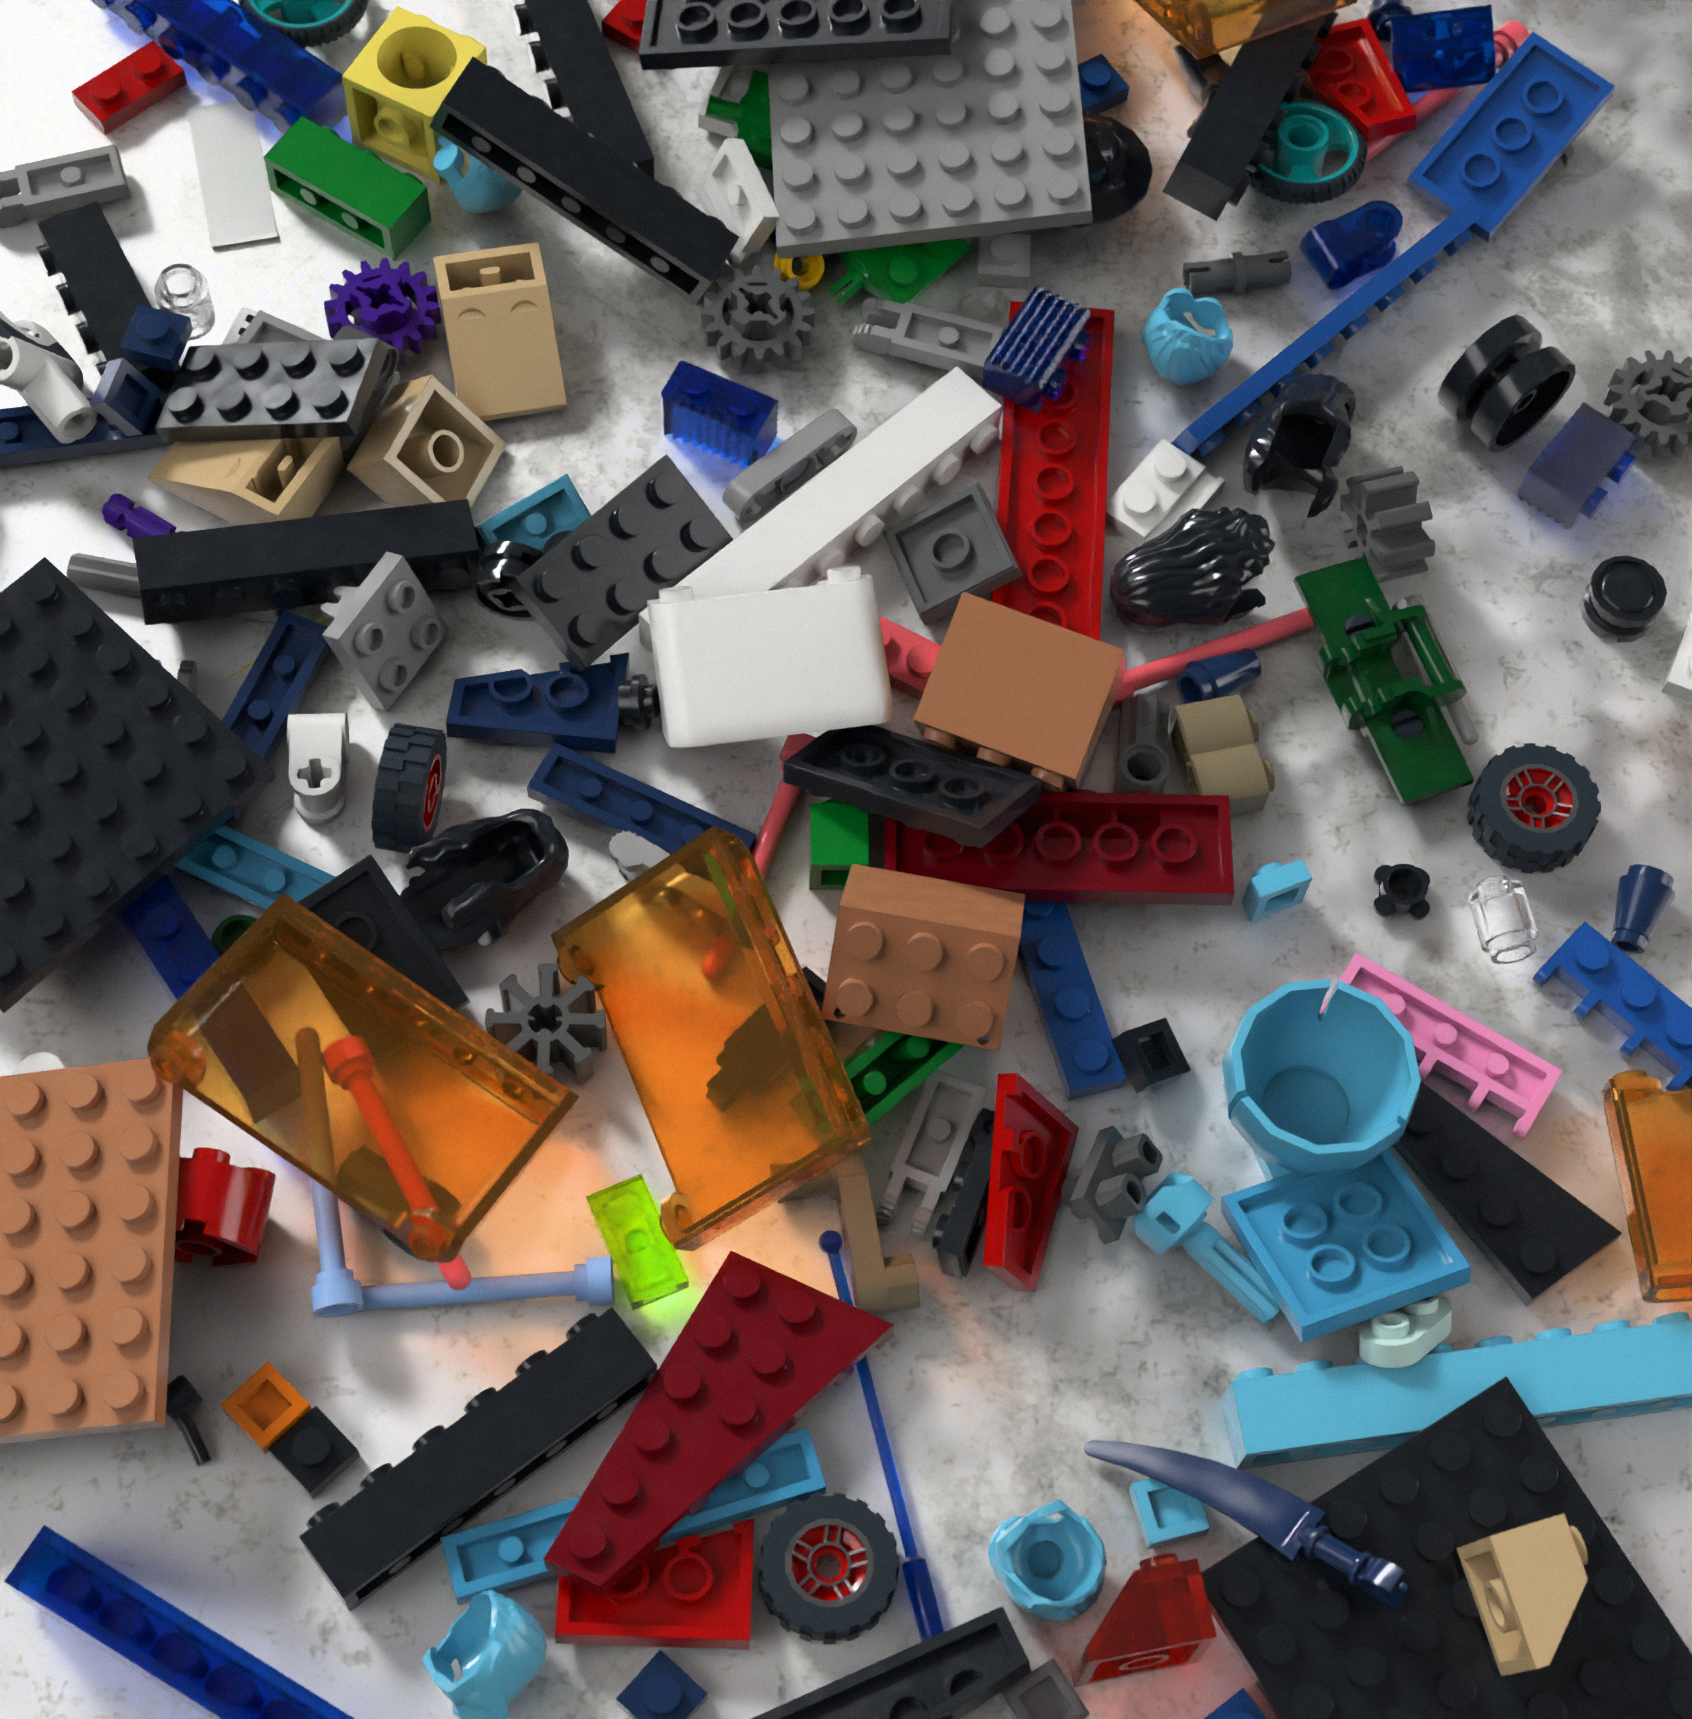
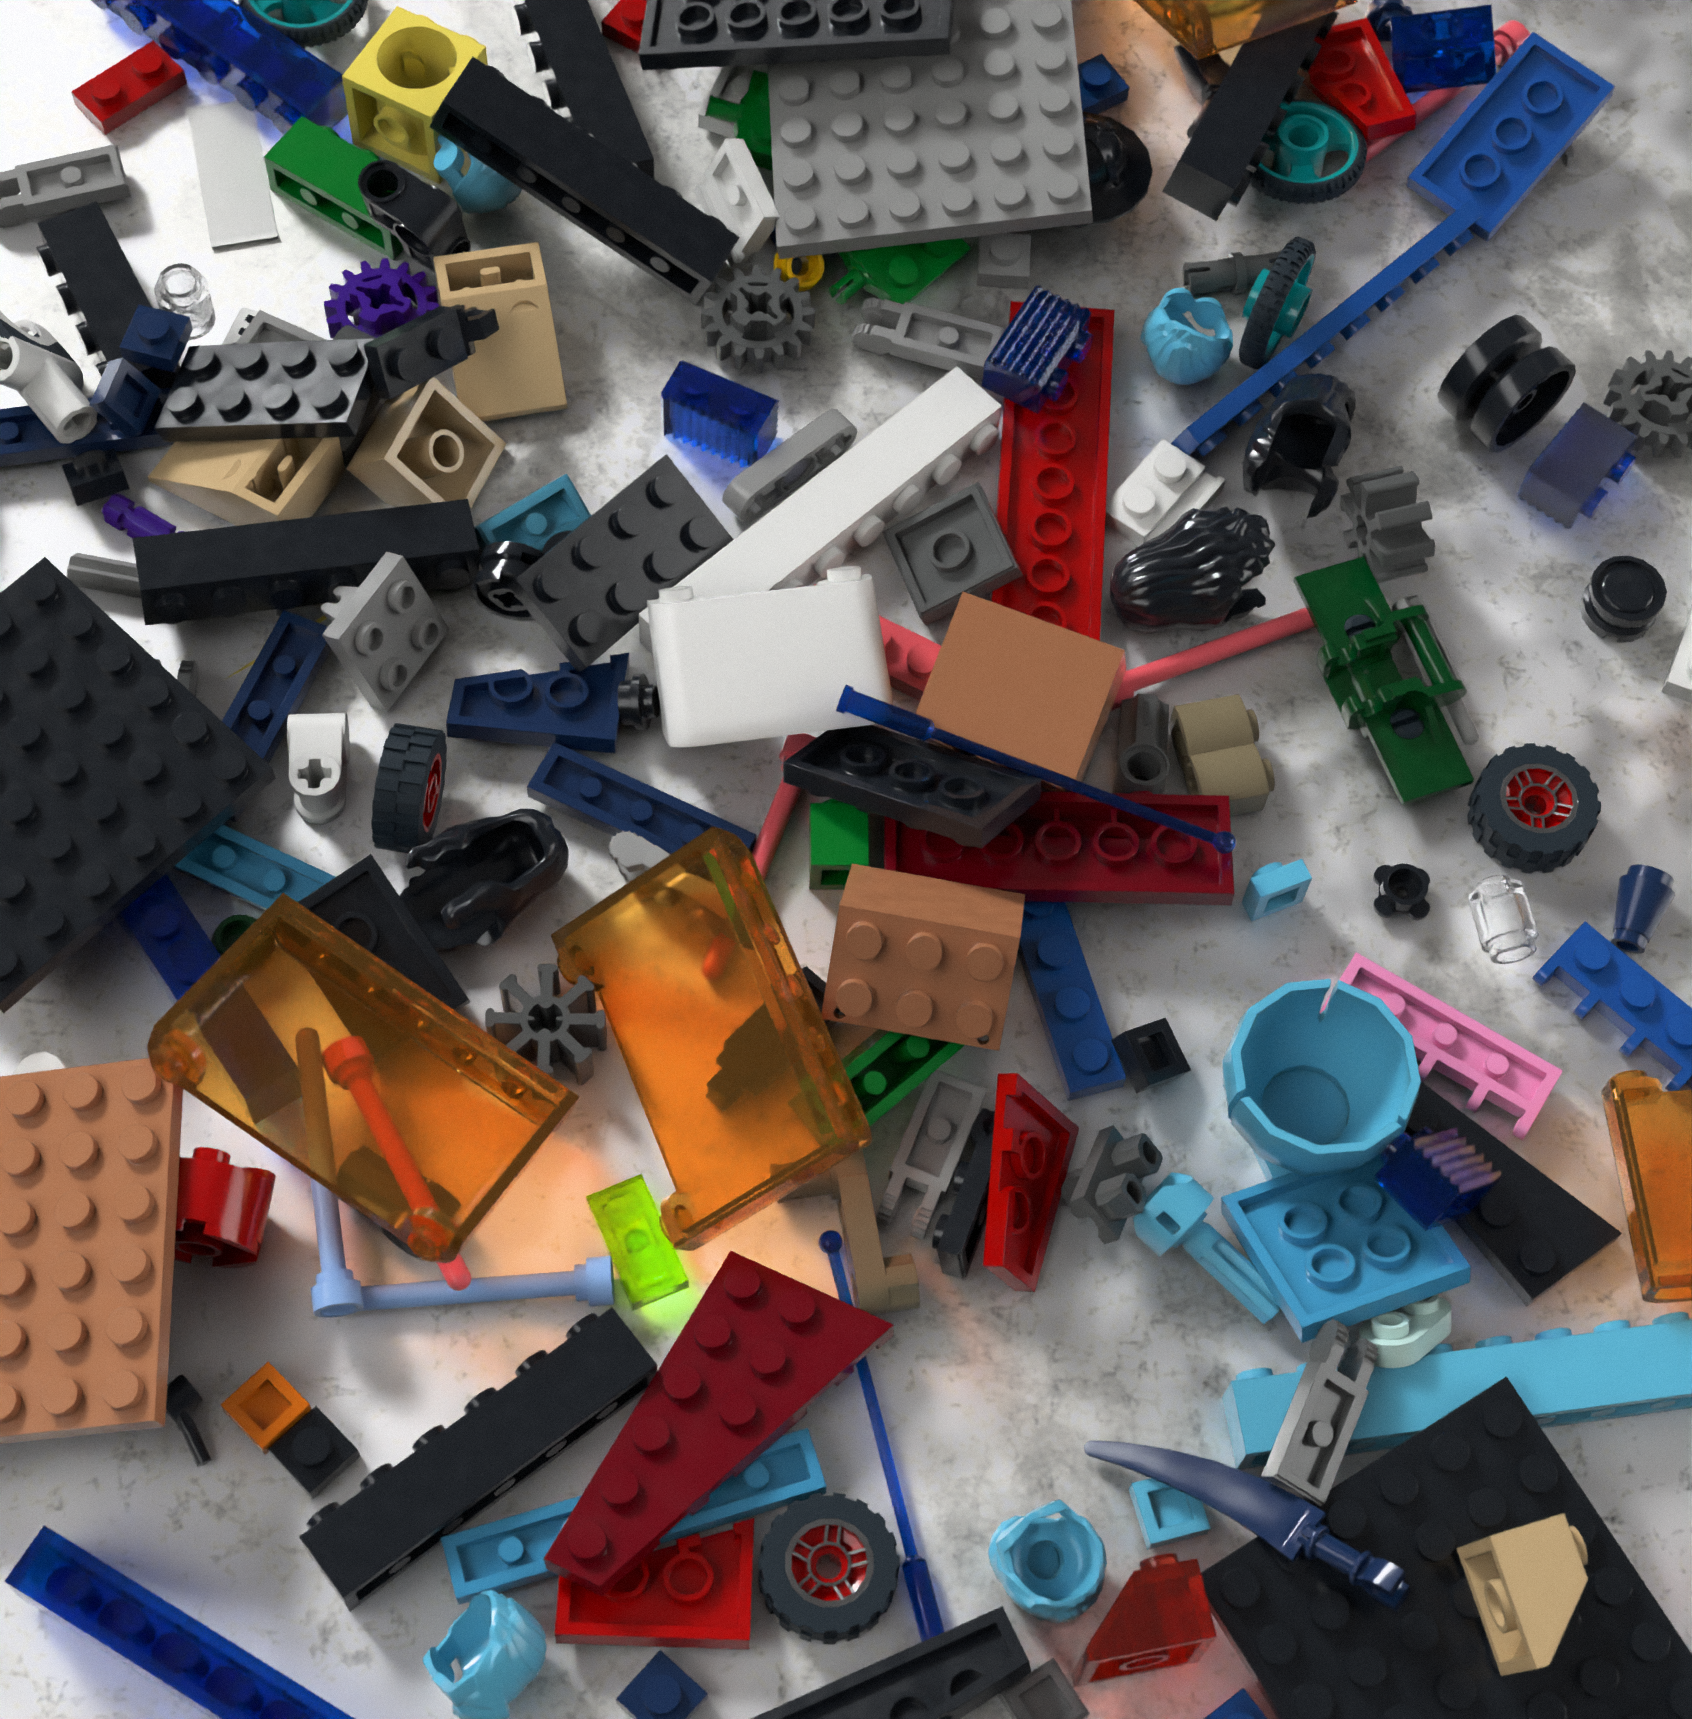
dark blue cone [1177,648,1262,704] -> none
clear blue piece [1299,200,1403,290] -> none
none -> black plate [61,448,130,506]
none -> black piece [358,160,471,273]
none -> black hinge [364,304,500,399]
none -> clear blue piece [836,684,1236,854]
none -> black wheel [1239,237,1316,369]
none -> hinge [1261,1319,1379,1507]
none -> clear blue brick [1373,1126,1501,1231]

